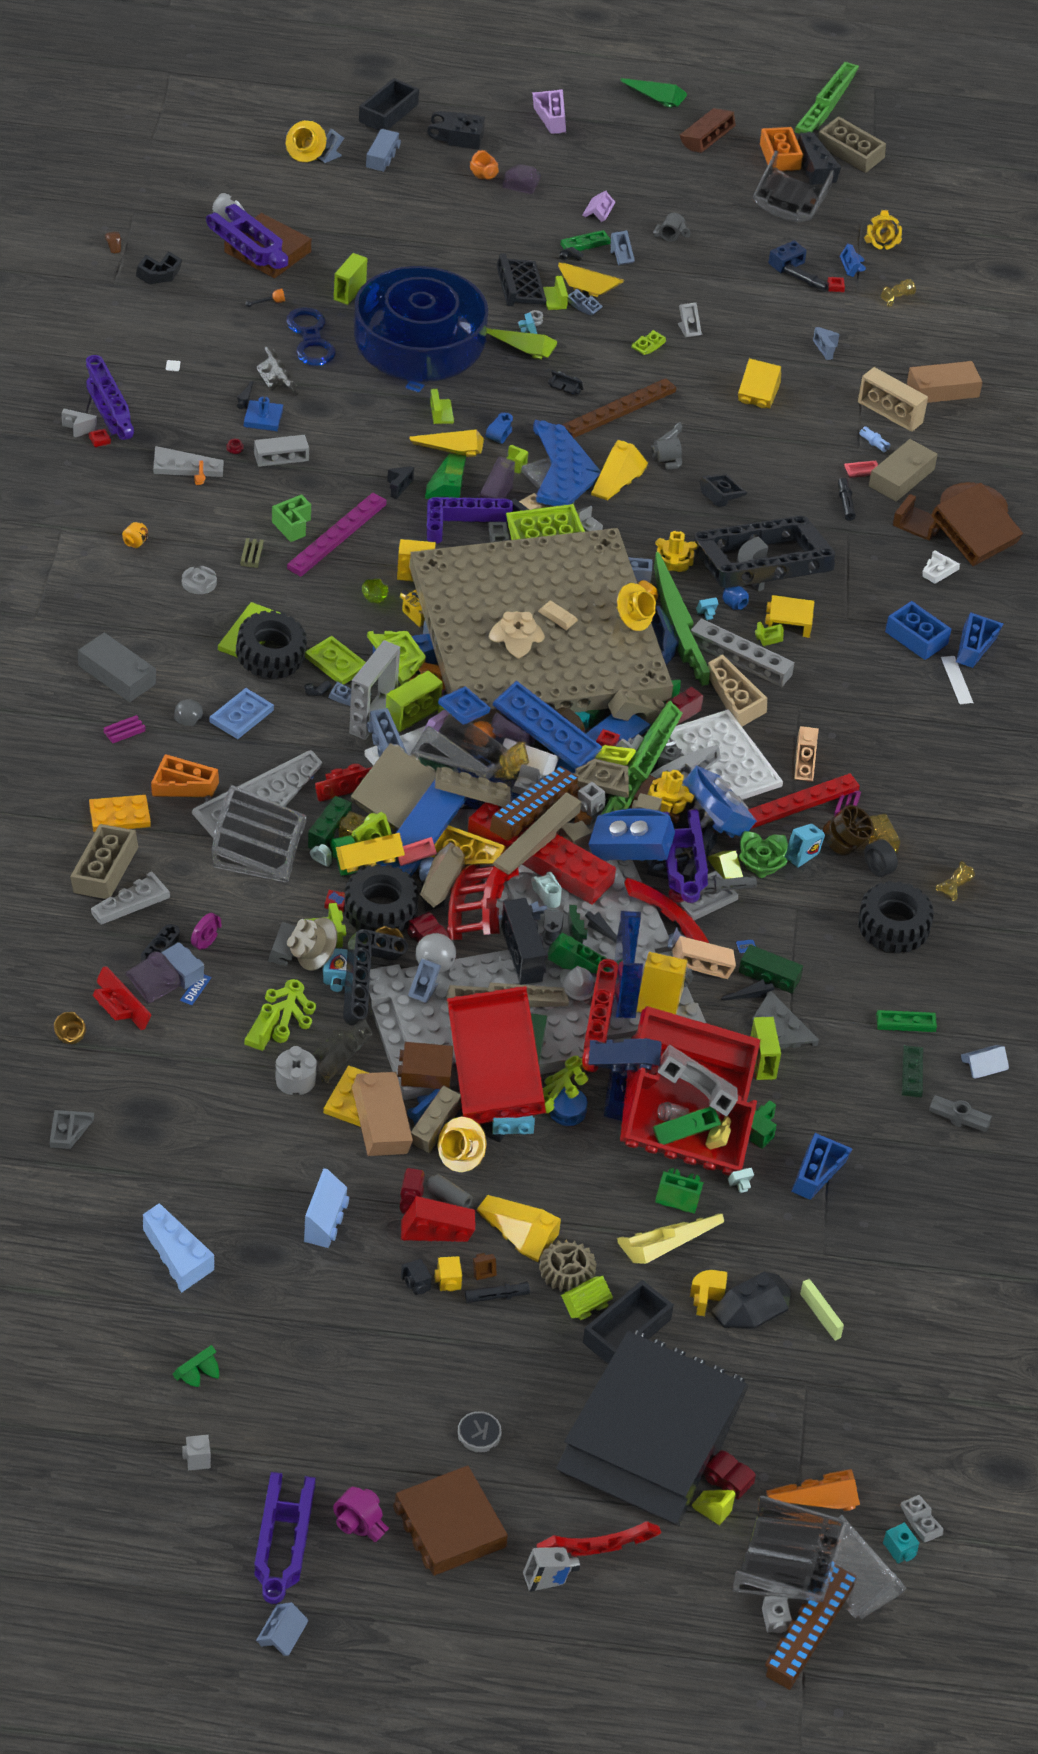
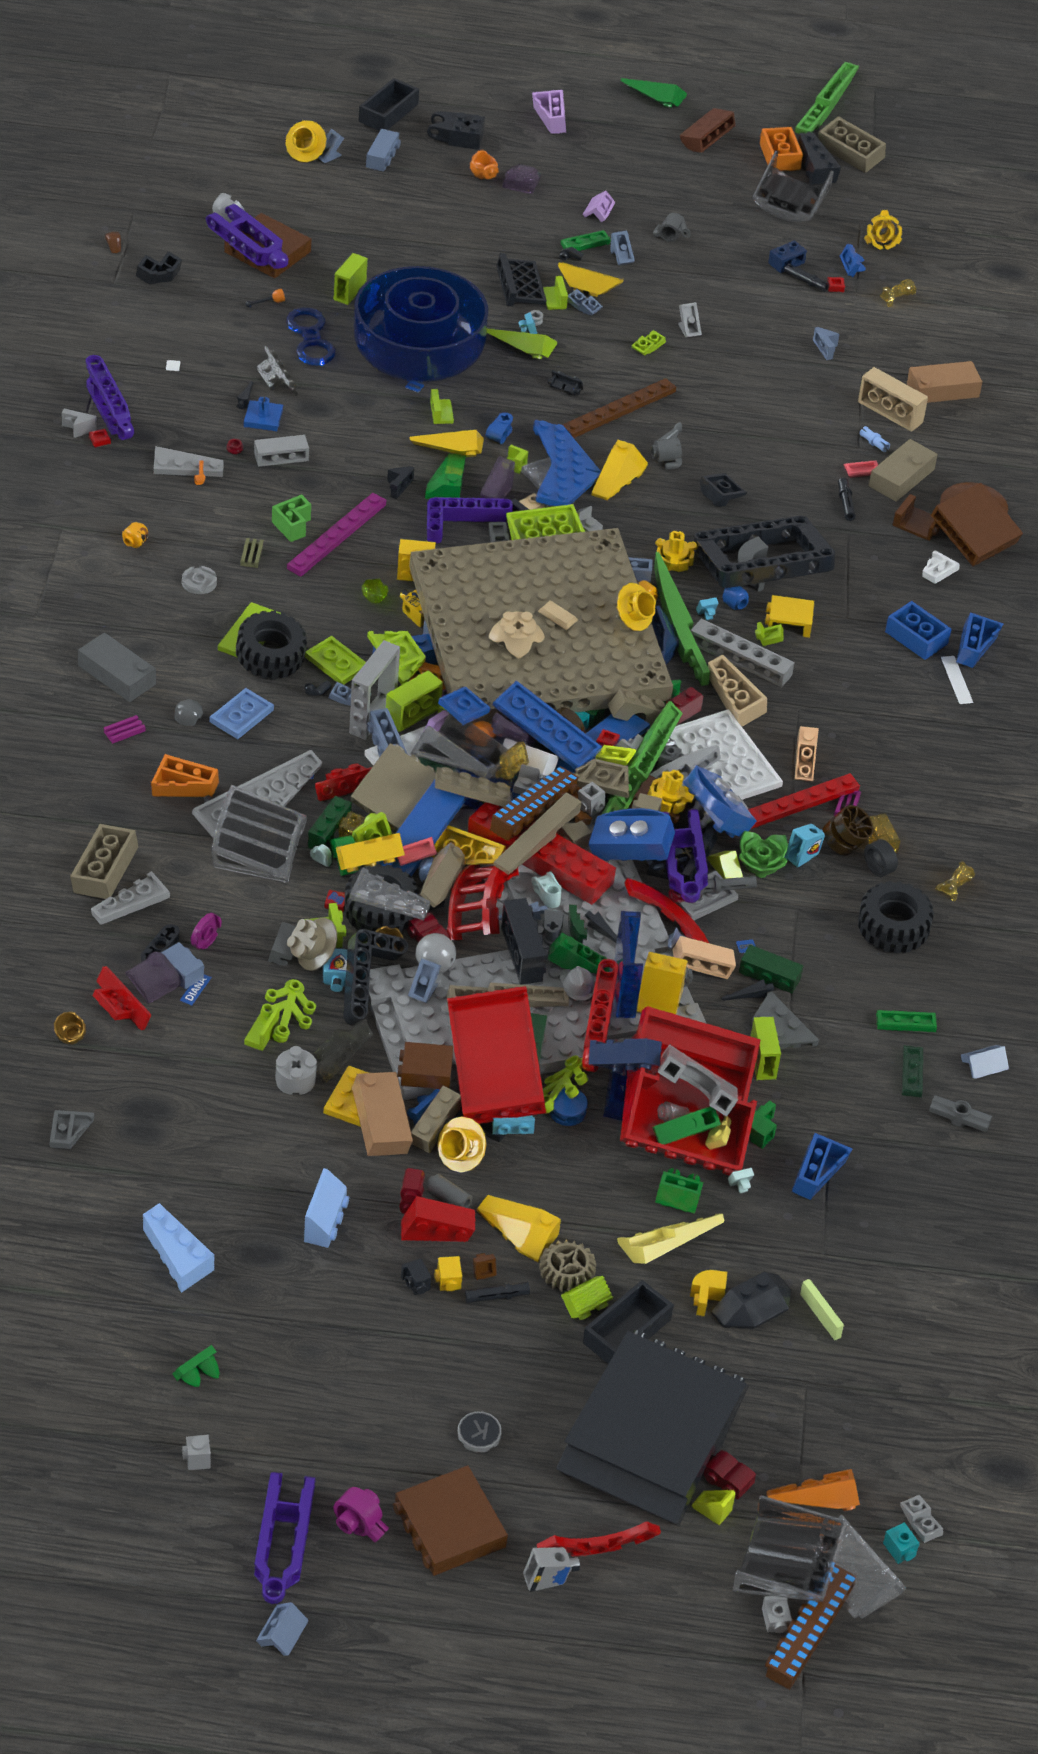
light orange plate [89,795,150,832] -> none
yellow slope [738,359,781,408] -> none
none -> clear wing [350,868,430,920]

